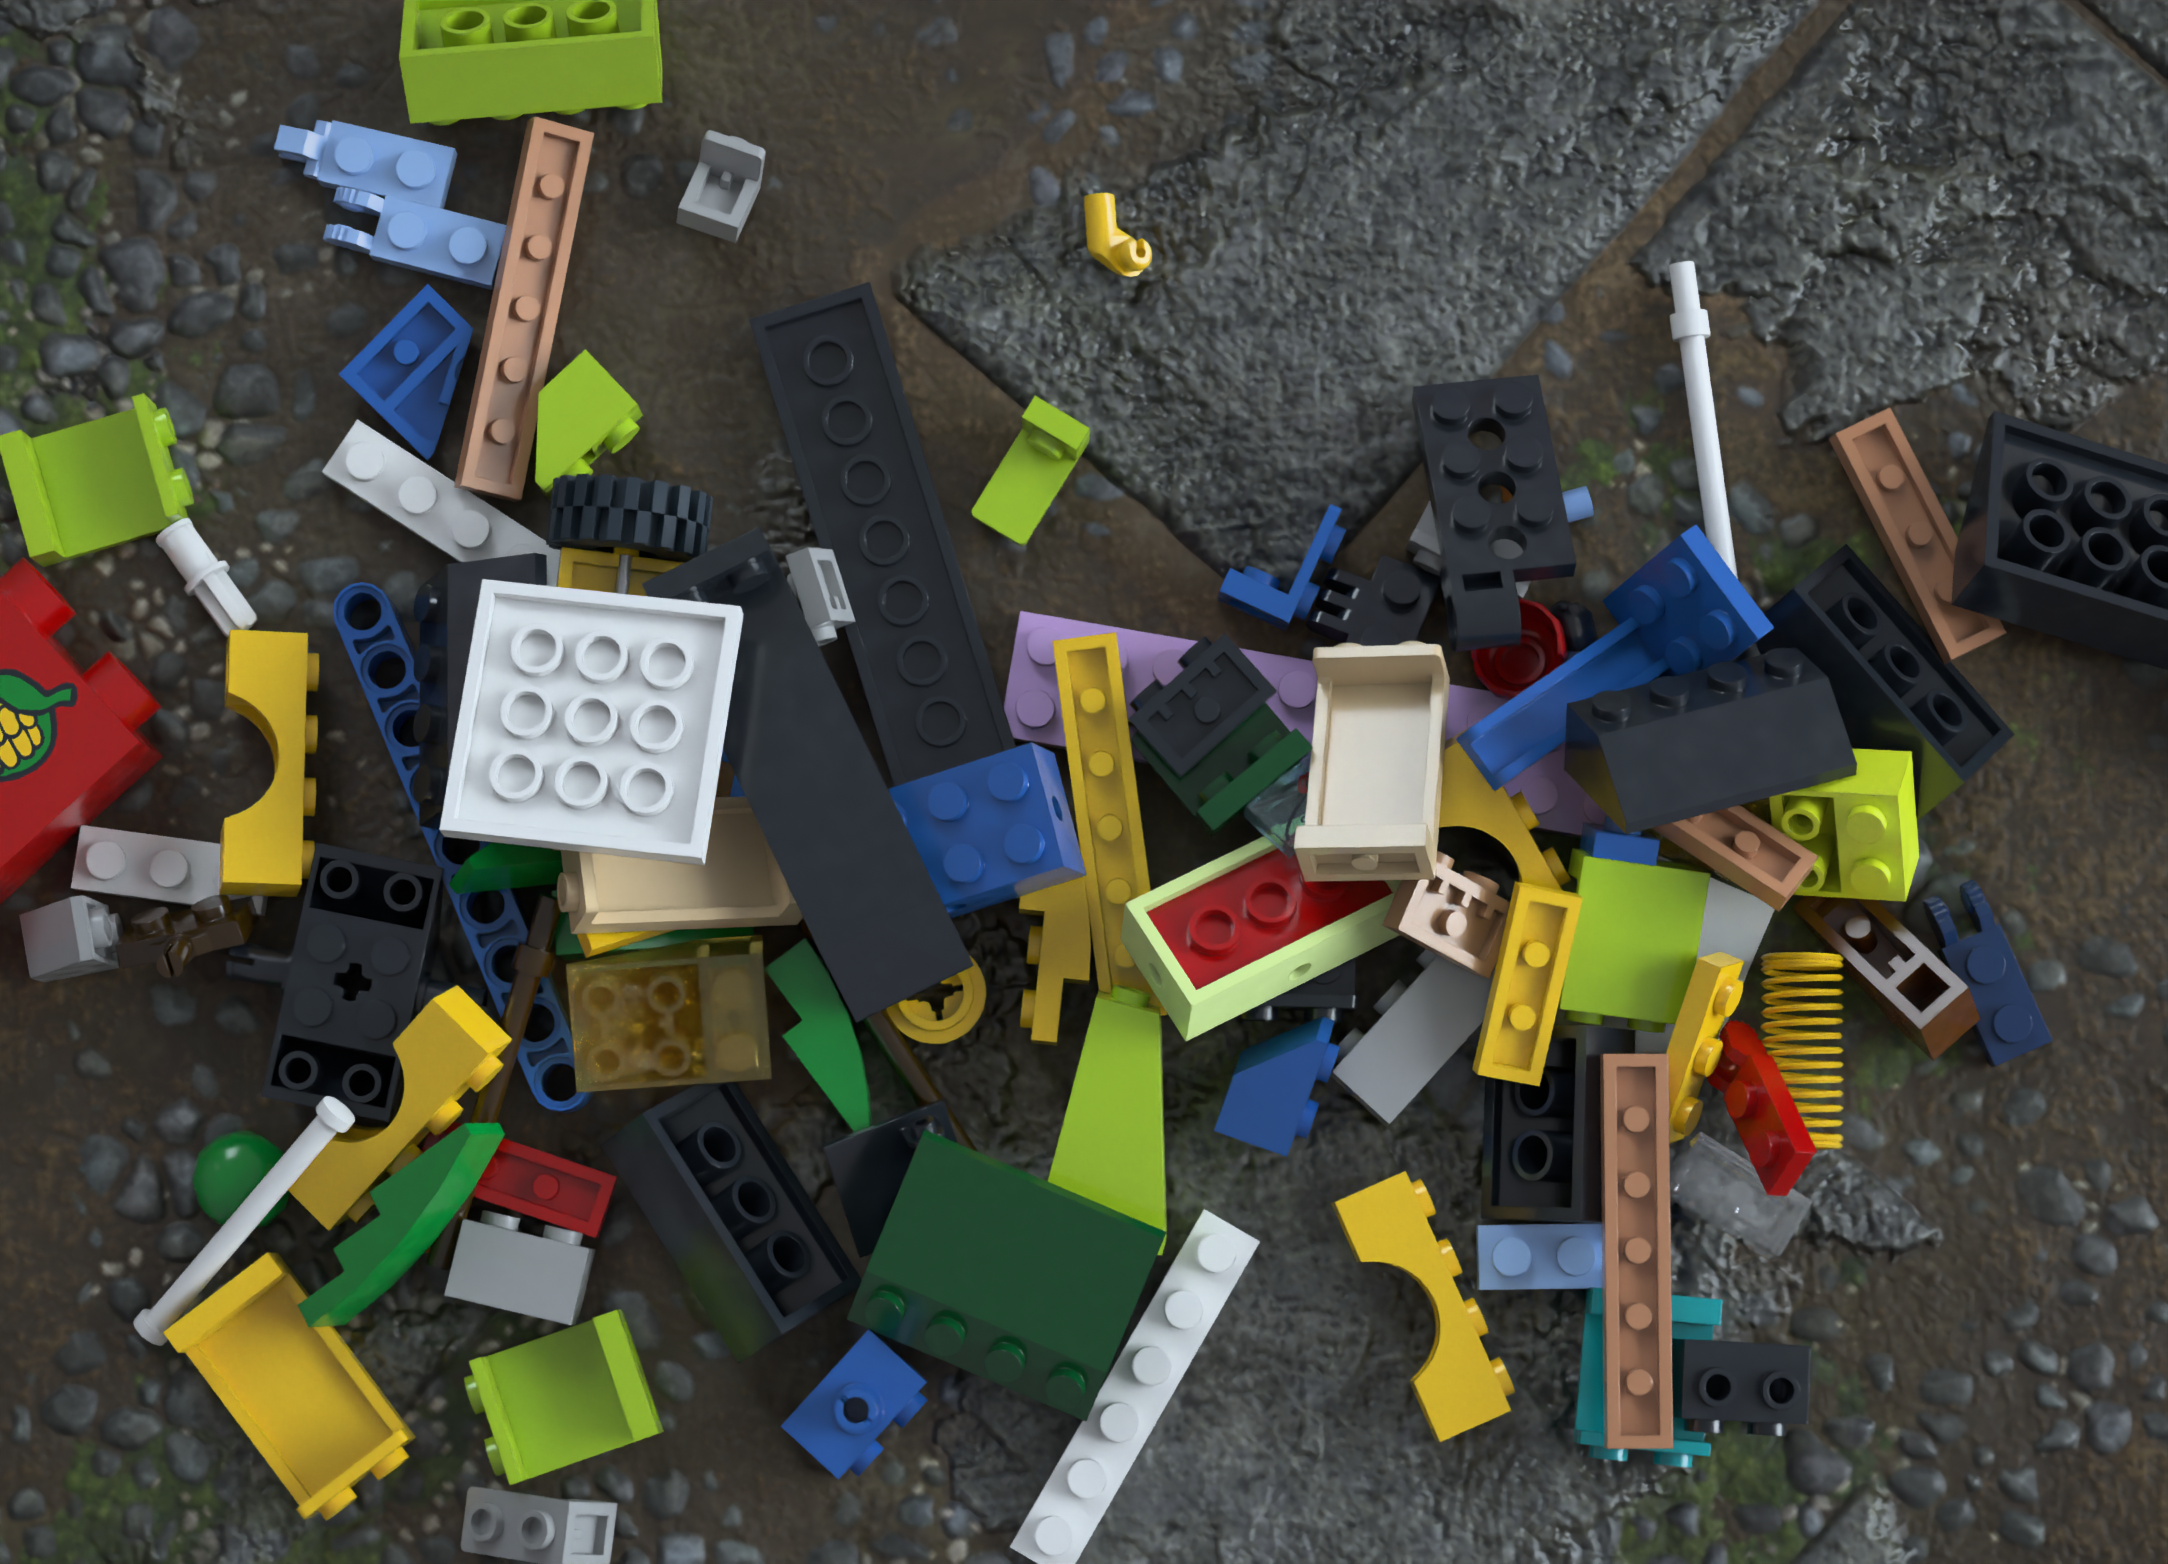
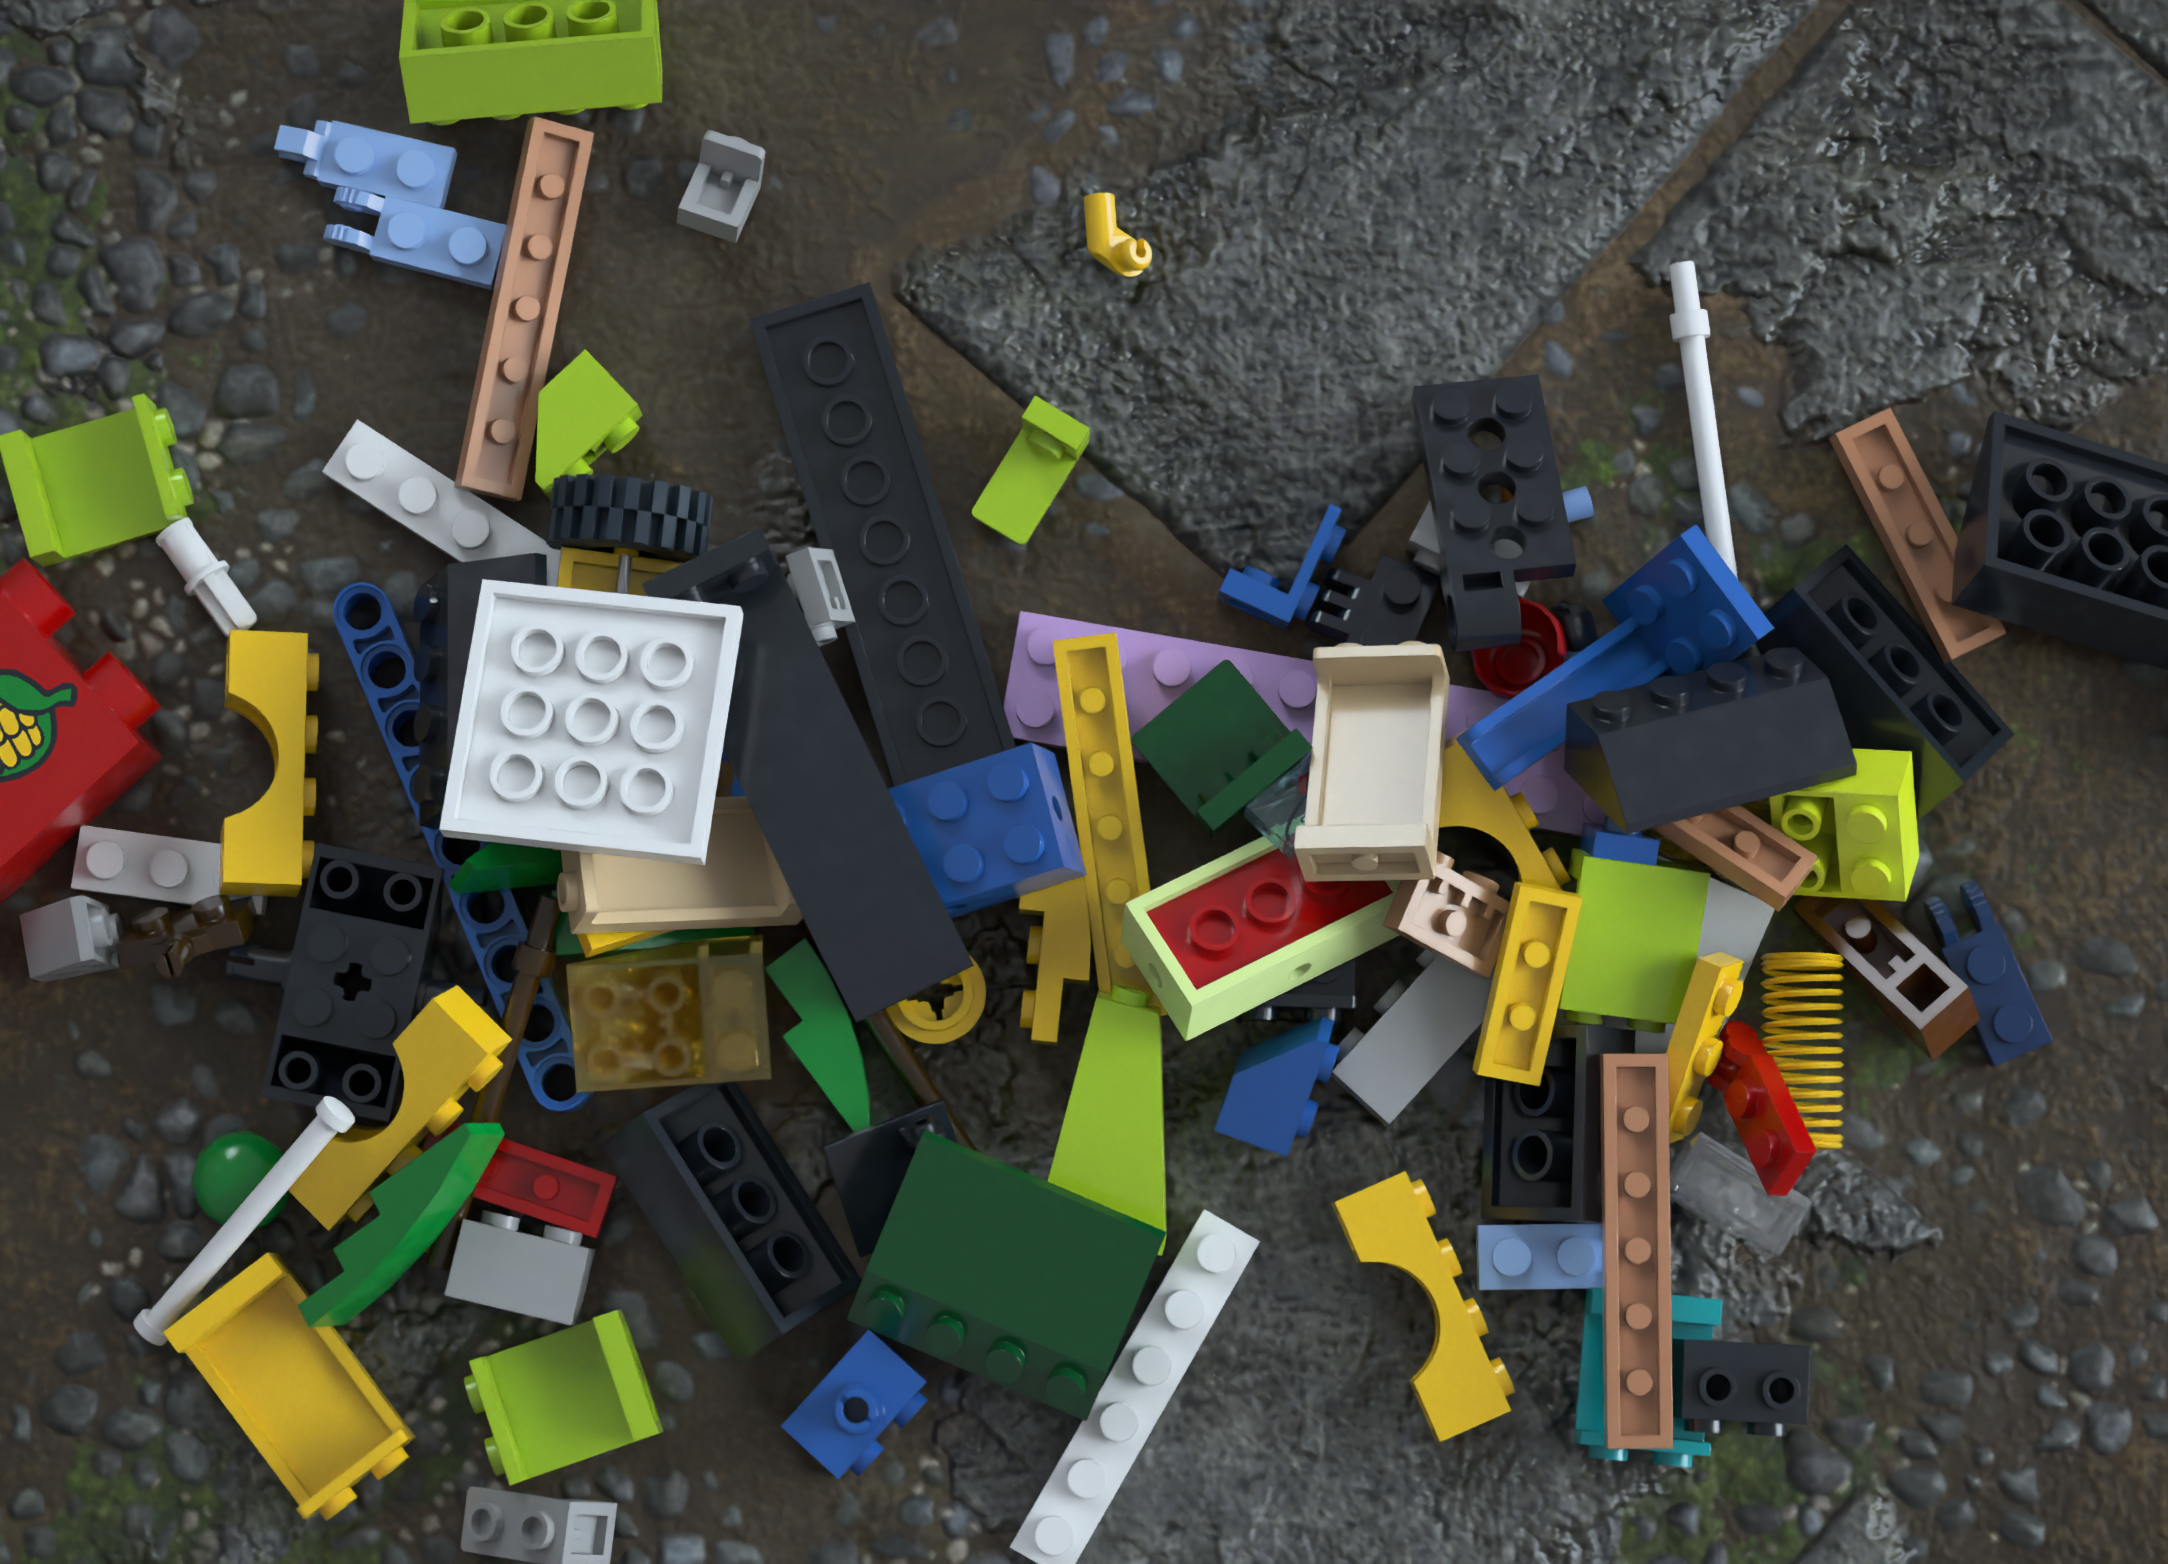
blue wing [339,284,474,461] -> none
black bracket [1128,634,1277,779] -> none

